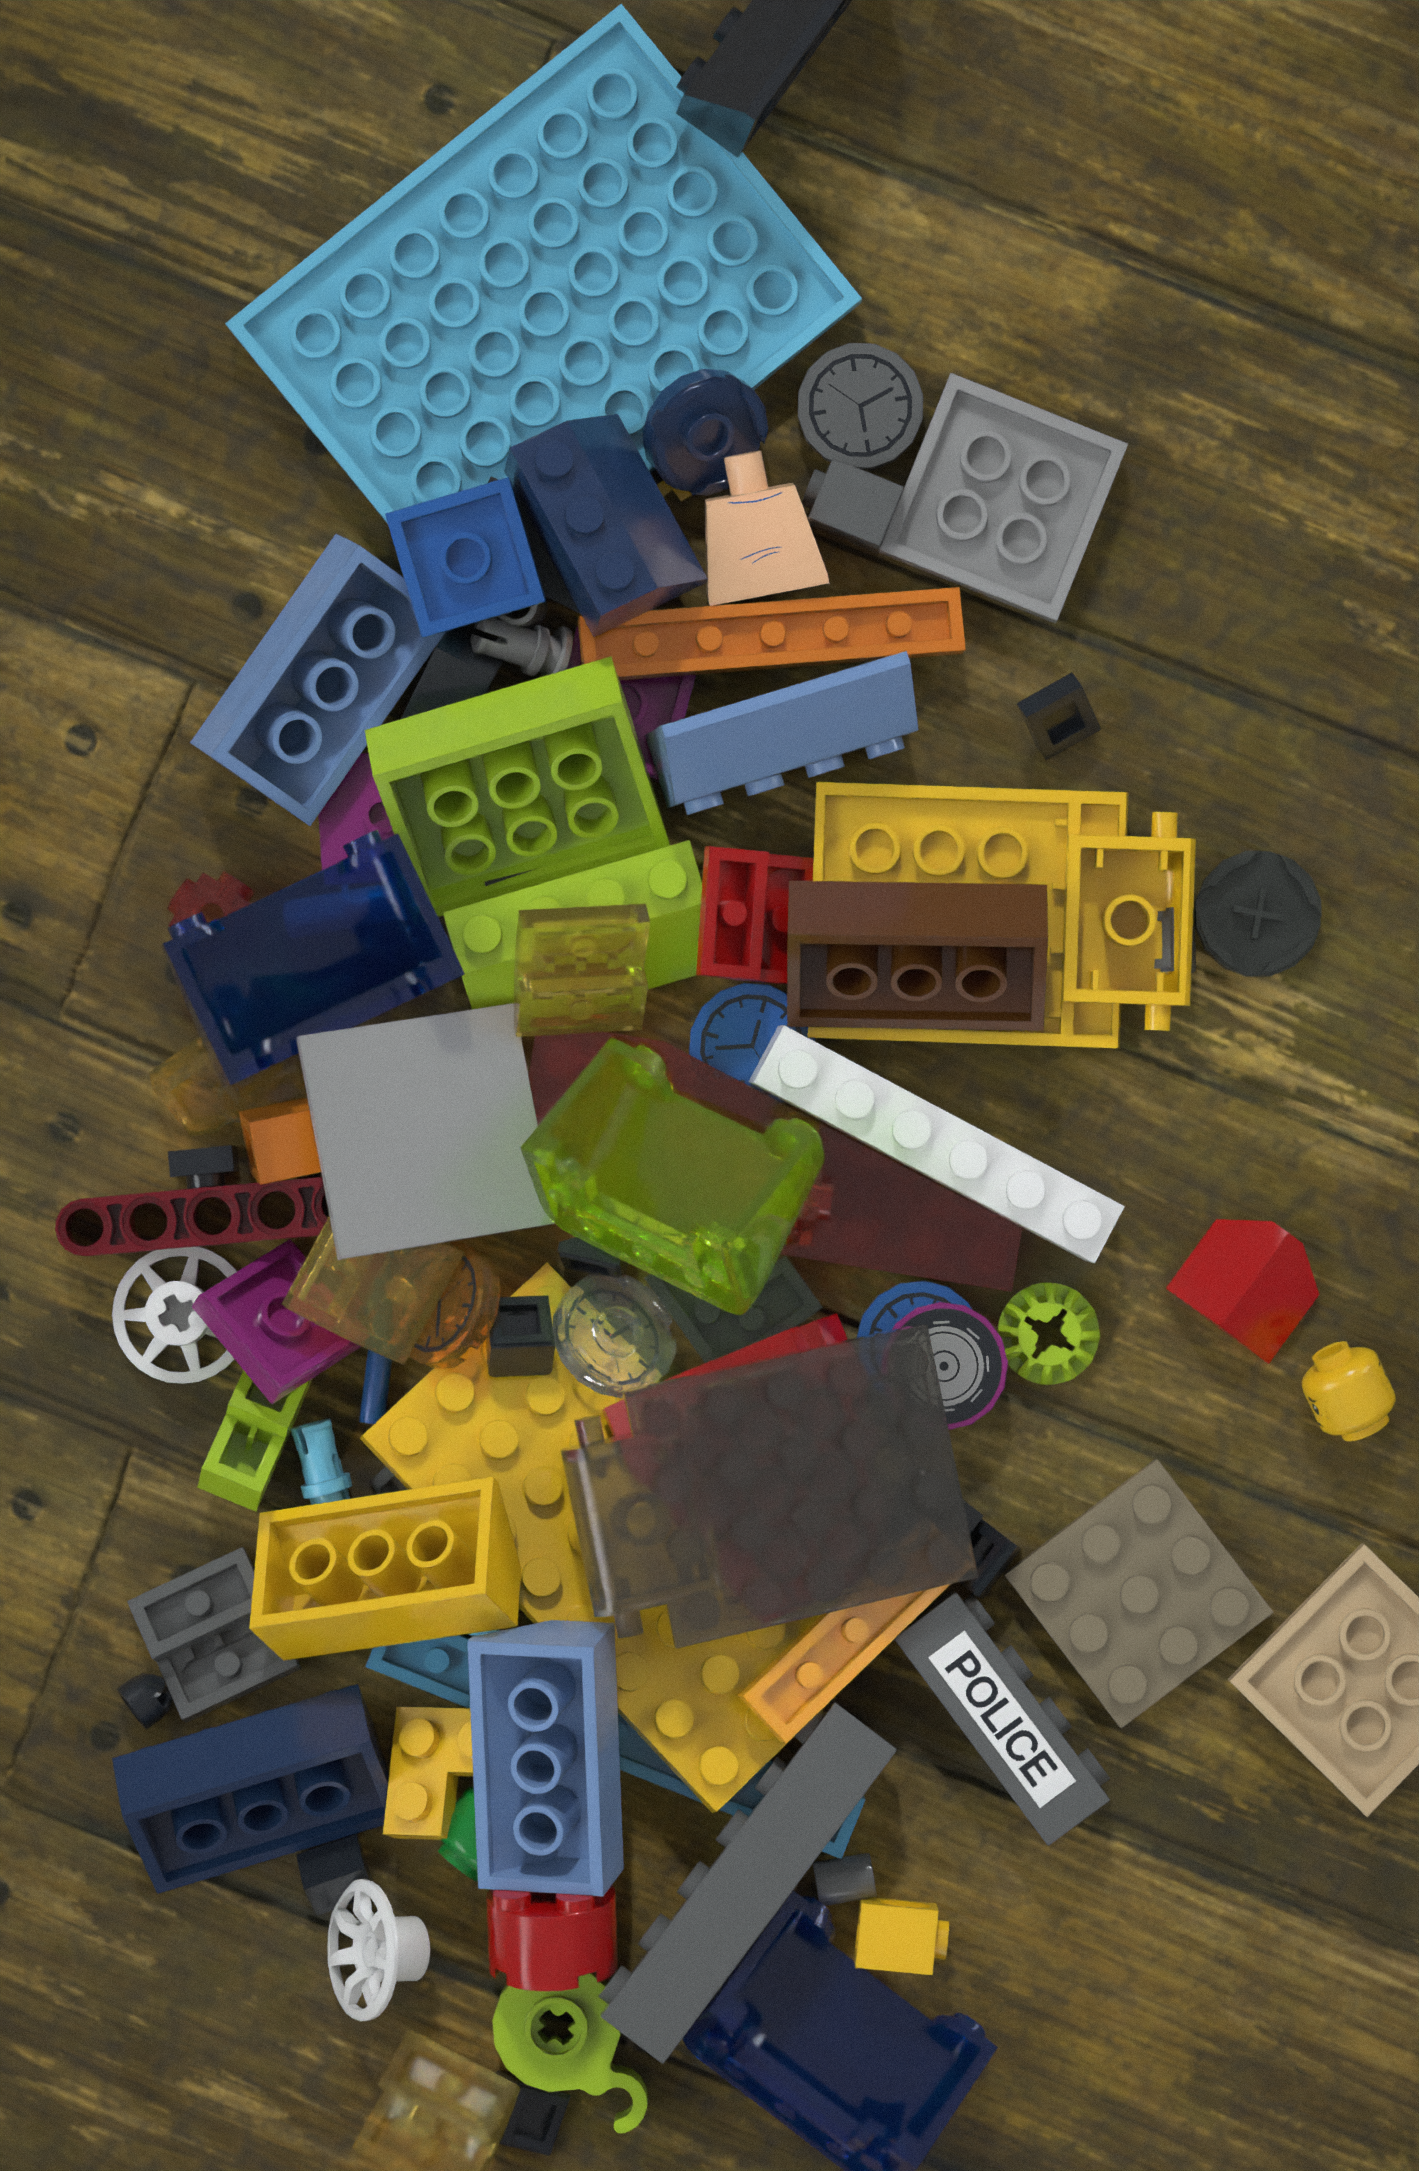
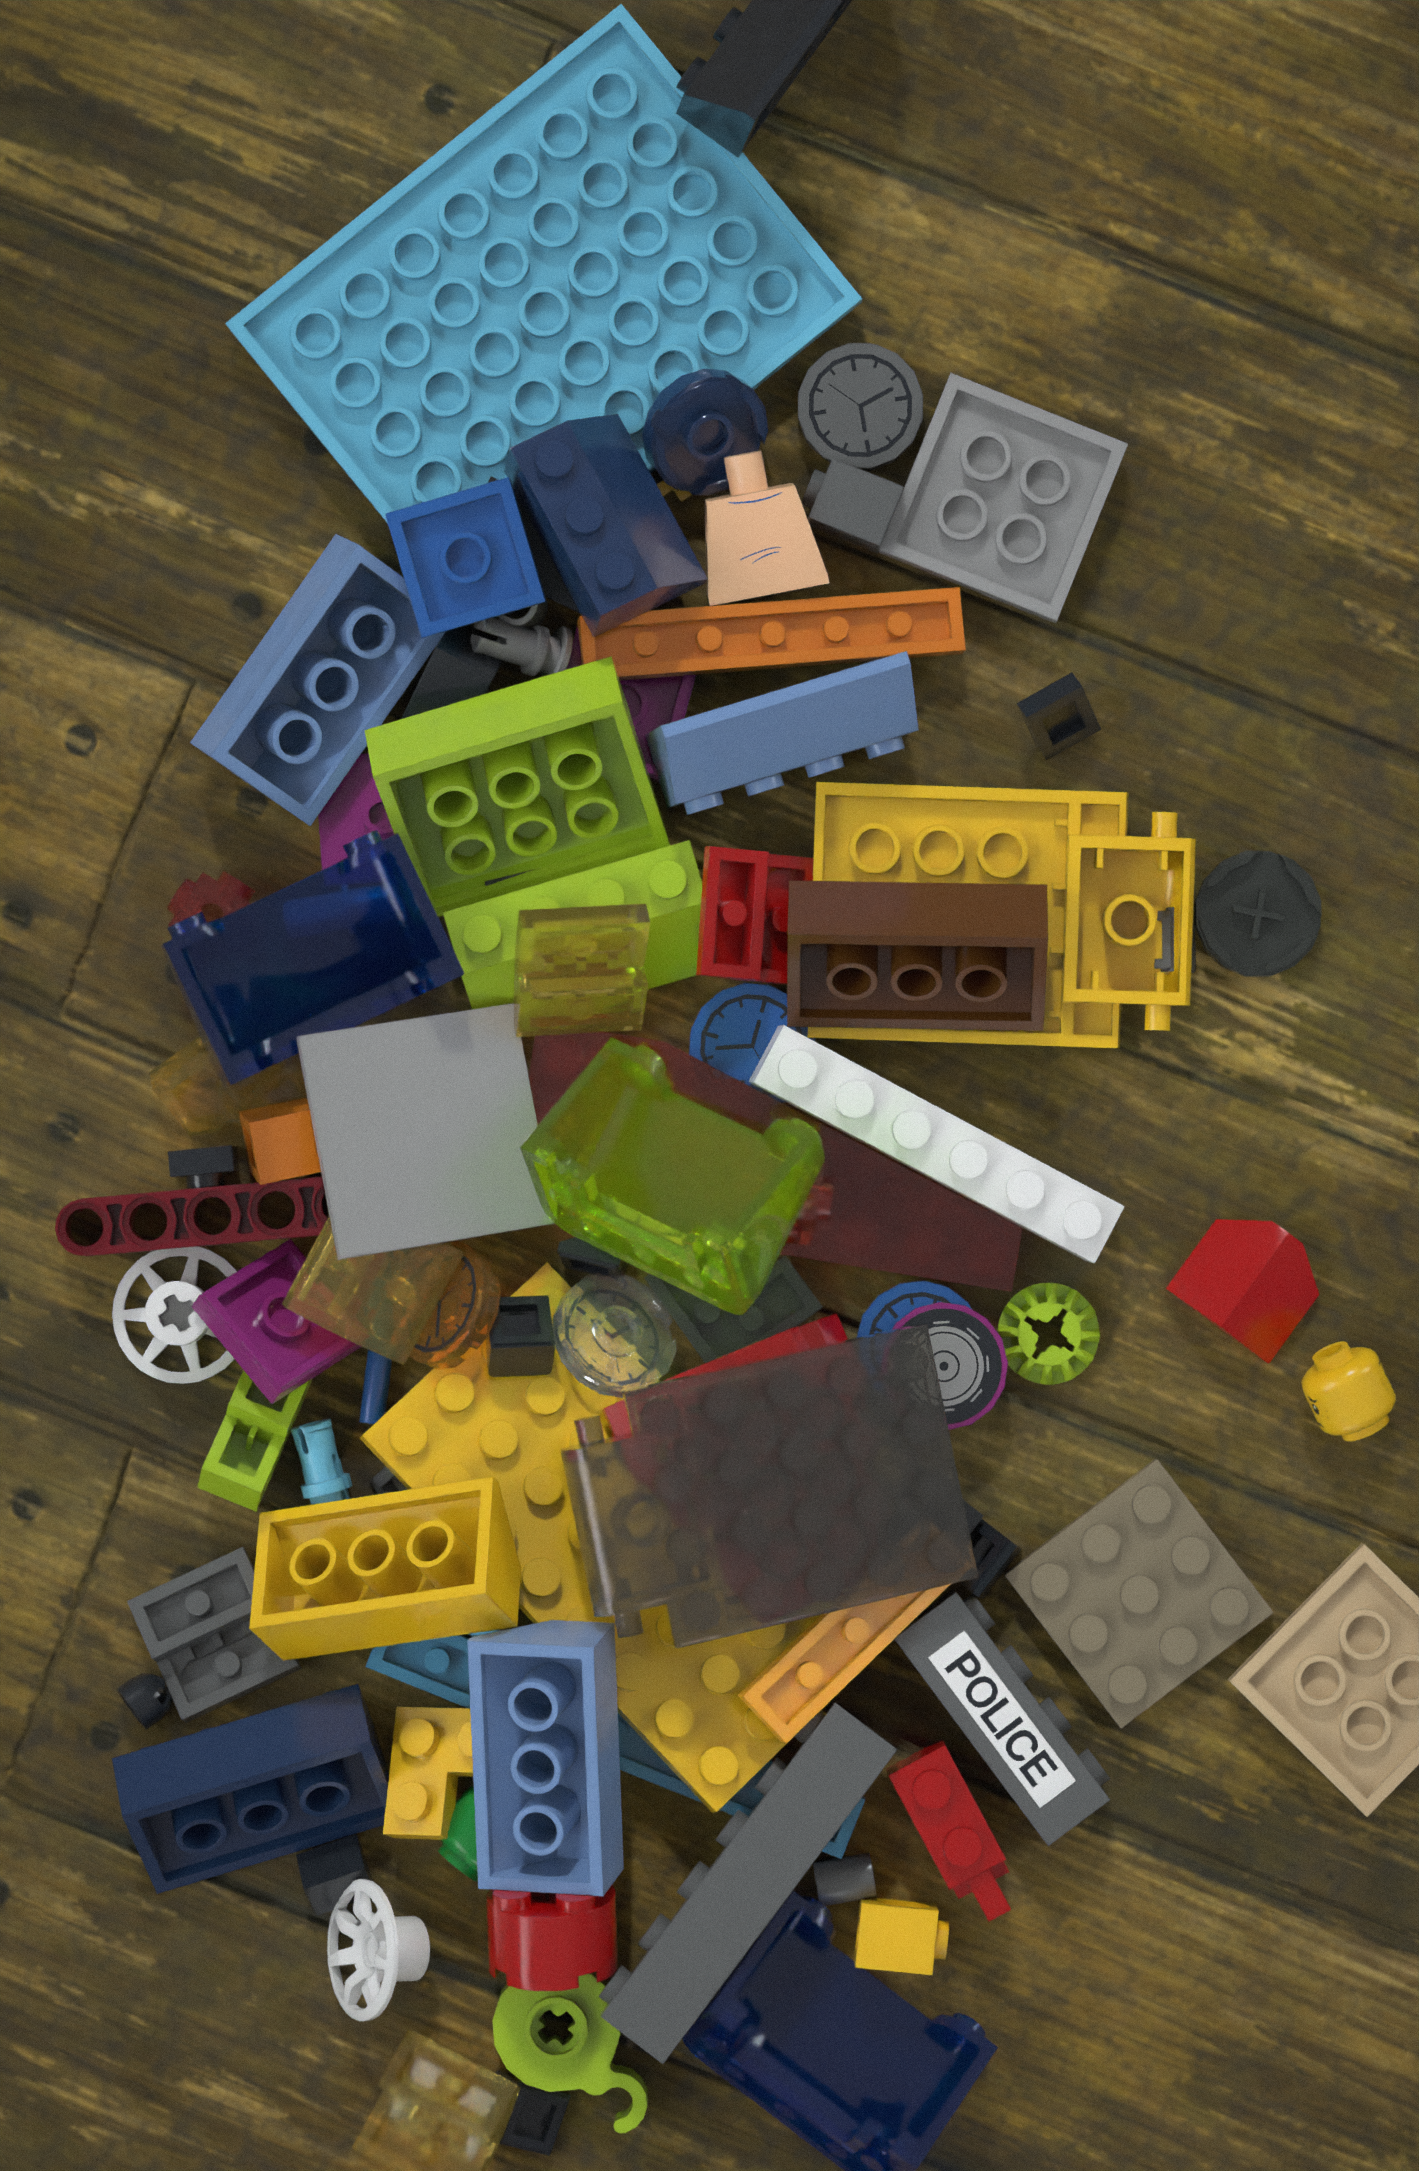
none -> red hinge [886,1739,1011,1922]

